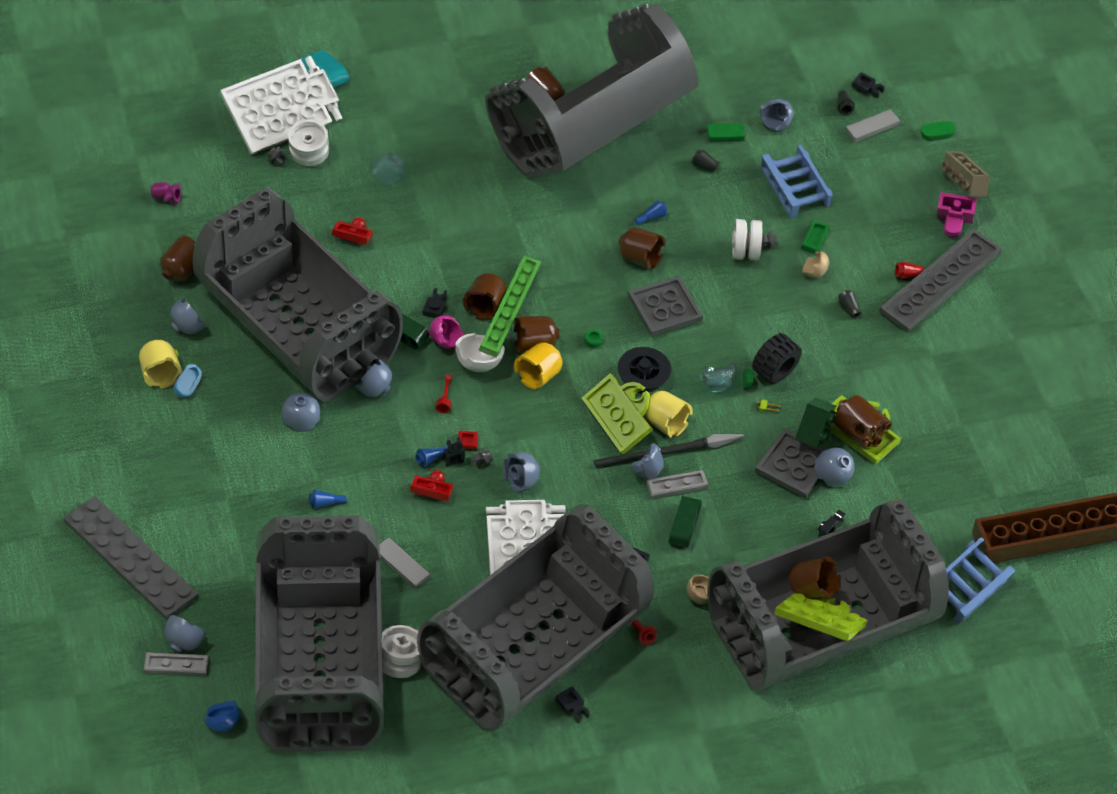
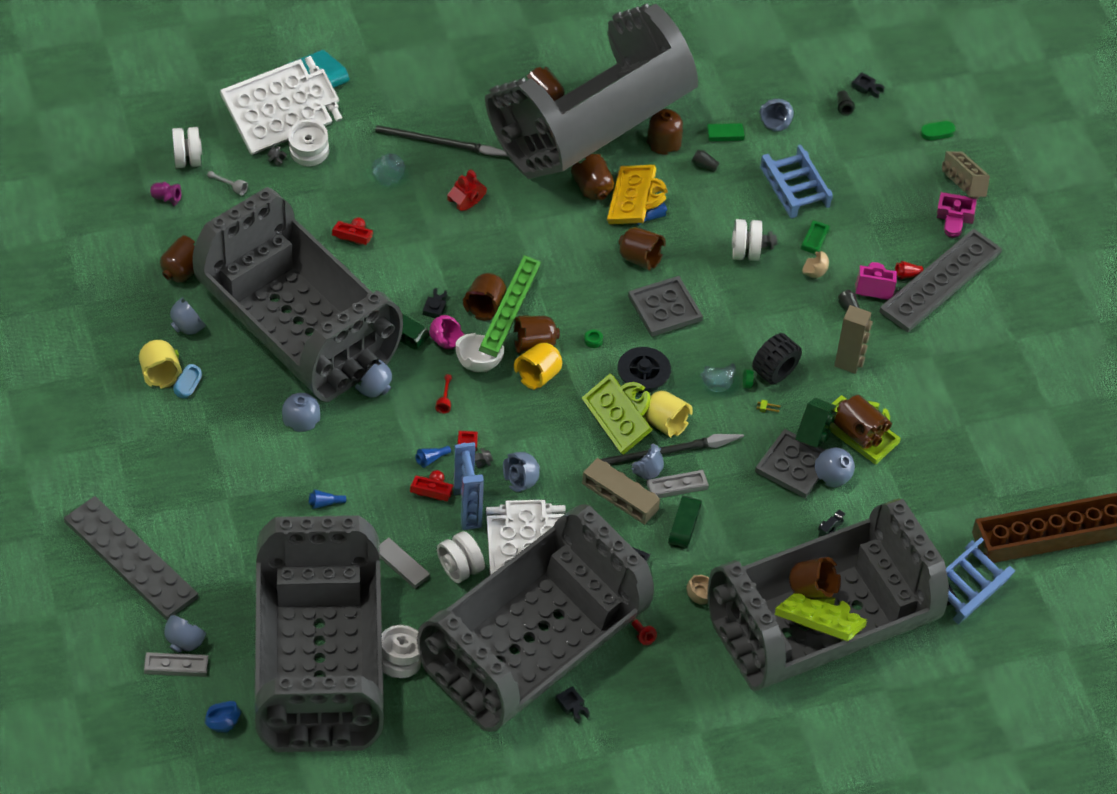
black plate [444,437,465,467] -> none
light grey tile [845,109,900,142] -> none
none -> white wheel [172,127,202,168]
none -> light grey hinge [207,171,248,196]
none -> pearl dark grey piece [375,125,508,156]
none -> white wheel [437,531,485,583]
none -> red hinge [447,169,487,211]
none -> medium blue fence [453,442,484,530]
none -> reddish brown cylinder [570,154,614,200]
none -> dark tan brick [582,458,660,525]
none -> yellow plate [607,165,668,224]
none -> reddish brown cylinder [646,109,683,155]
none -> dark tan brick [834,305,873,374]
none -> dark pink brick [855,262,897,300]

